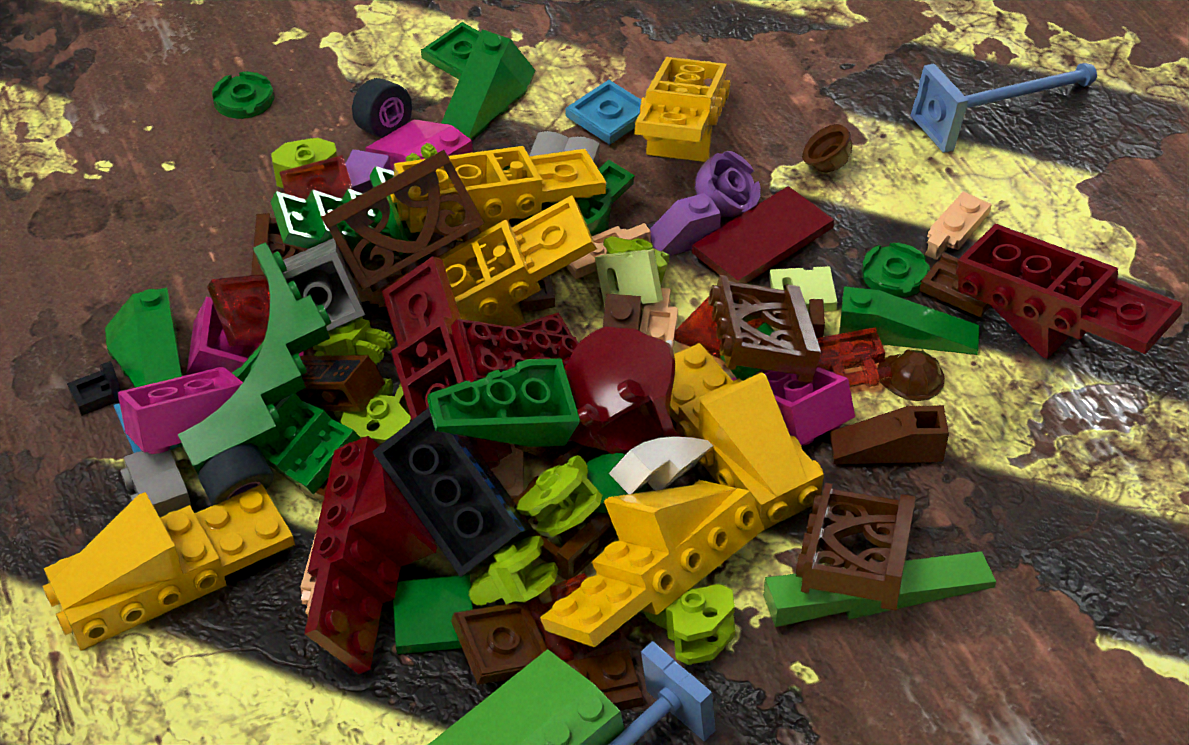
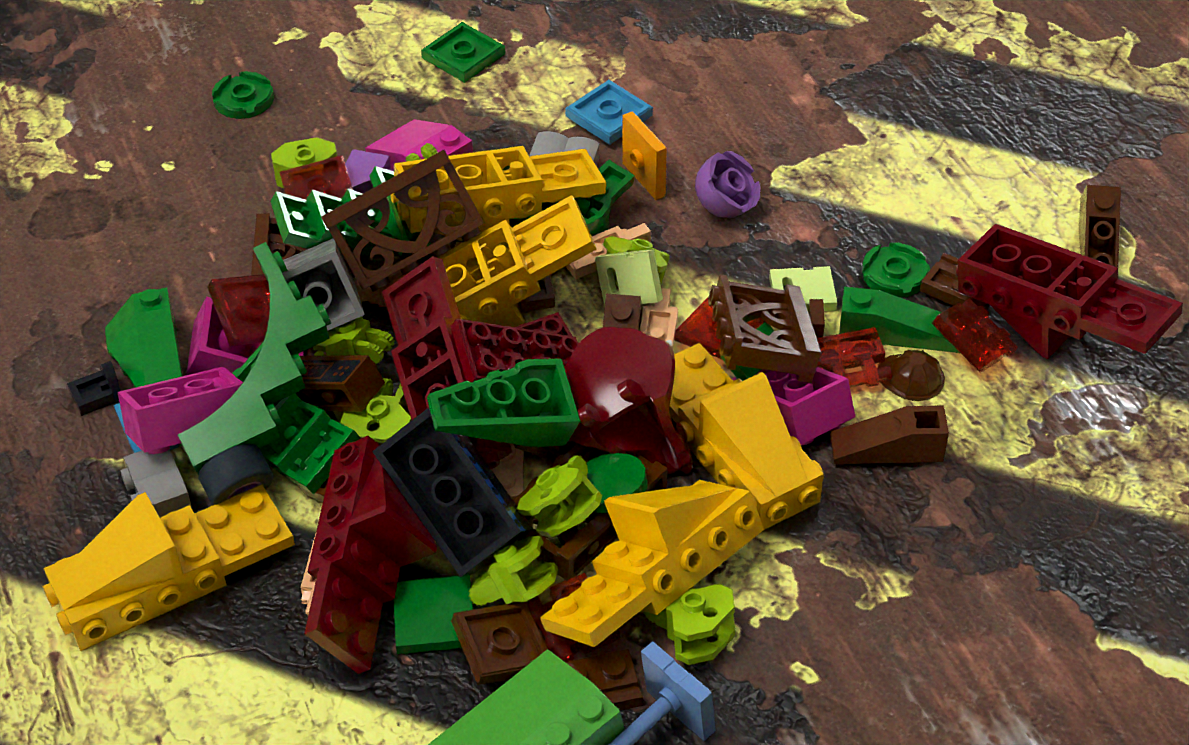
black wheel [352,78,413,138] -> none
green wedge [441,29,535,141] -> none
white slope [609,436,713,494] -> none
yellow wedge [634,57,730,162] -> none
medium lavender slope [650,193,721,256] -> none
dark red tile [692,186,834,284] -> none
bright green slope [763,552,996,627] -> none
reddish brown fence [796,483,916,611] -> none
reddish brown piece [802,124,853,173] -> none
medium blue tile [911,63,1097,153] -> none
light nougat hinge [925,191,992,260] -> none
none -> light orange plate [622,112,667,200]
none -> clear red plate [932,298,1018,373]
none -> reddish brown slope [1079,185,1121,268]

